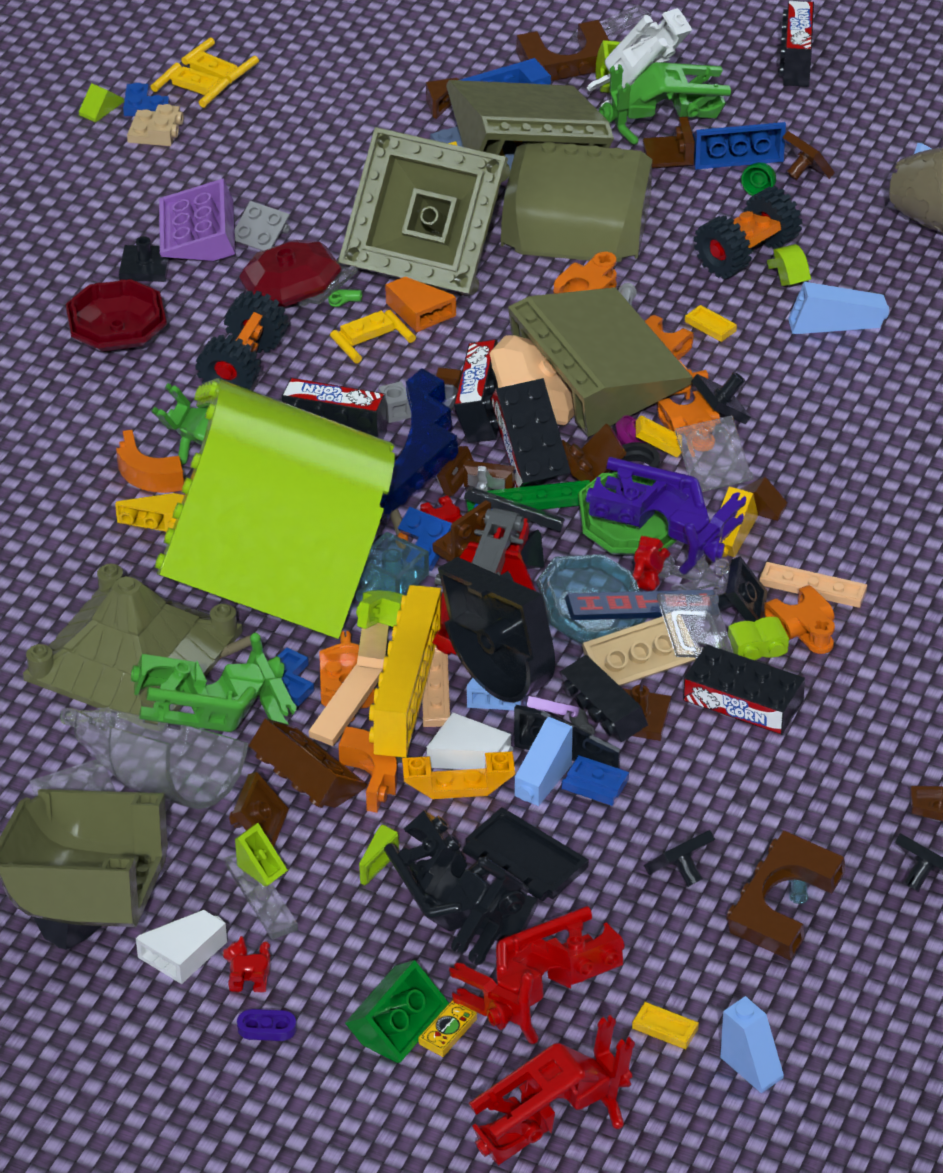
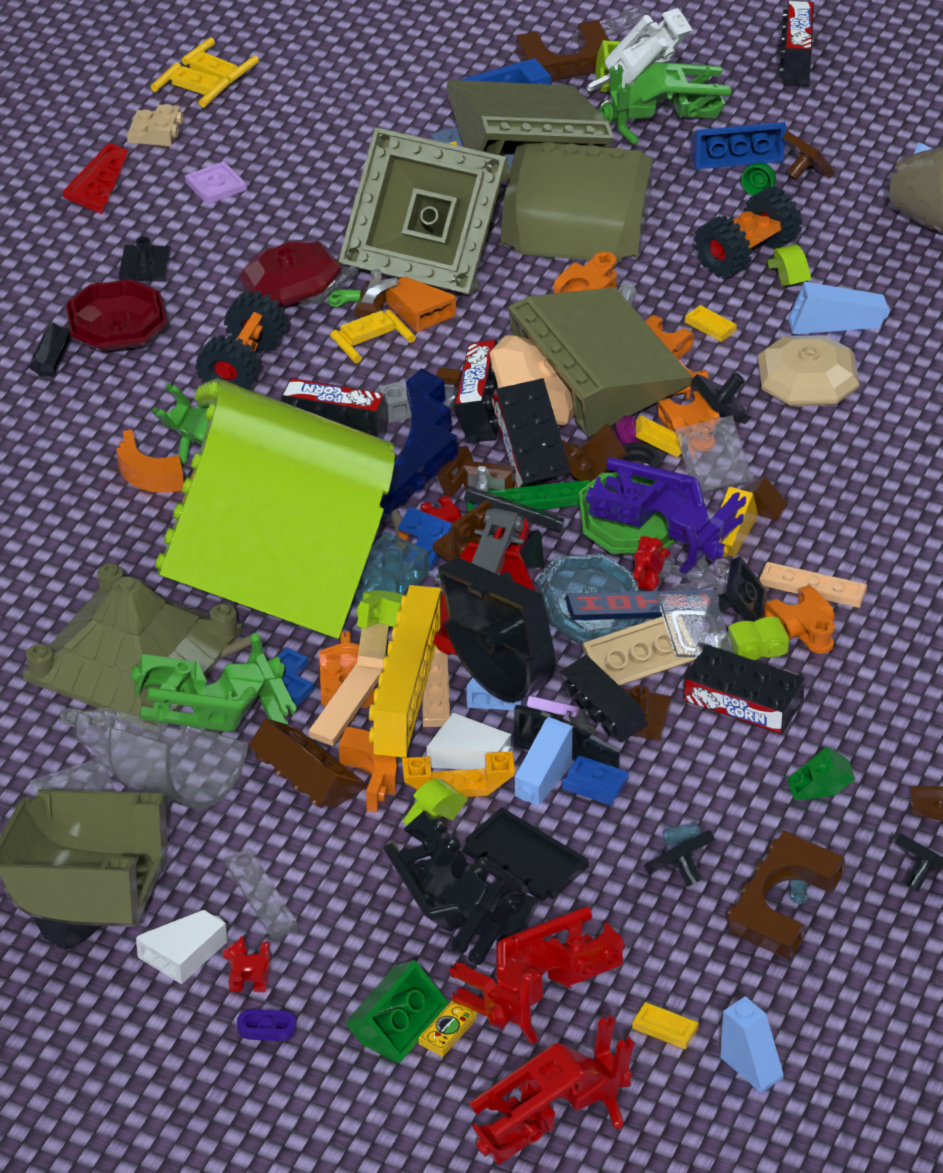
lime slope [79,83,124,123] -> none
yellow slope [115,493,184,532] -> none
blue plate [123,83,169,116] -> none
medium lavender slope [159,178,235,261] -> none
reddish brown tile [229,772,289,847] -> none
light grey hinge [234,201,290,251] -> none
lime slope [235,823,288,886] -> none
lime slope [359,825,399,886] -> none
reddish brown slope [426,78,460,119] -> none
reddish brown bracket [643,117,695,168] -> none
none -> black piece [28,322,72,377]
none -> red wing [63,142,129,214]
none -> lavender tile [185,161,247,205]
none -> piece [354,269,399,317]
none -> lime brick [402,779,468,825]
none -> clear light blue pin [663,821,701,847]
none -> tan rock [758,335,859,407]
none -> green slope [787,746,856,801]

